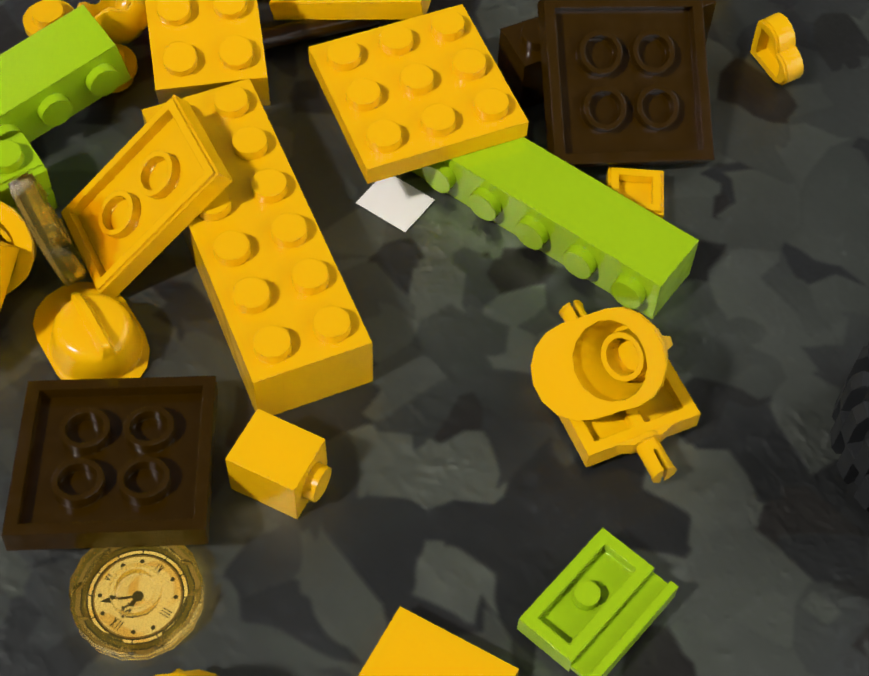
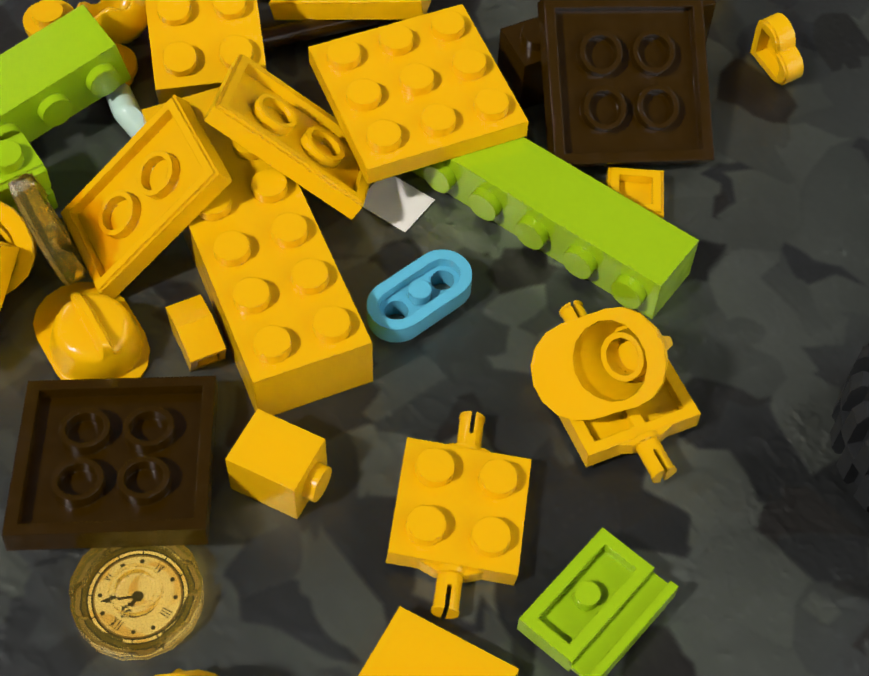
none -> light aqua arm [106,83,144,138]
none -> yellow piece [165,294,227,372]
none -> yellow tile [204,54,369,220]
none -> medium azure plate [367,249,472,343]
none -> yellow plate [385,411,532,619]

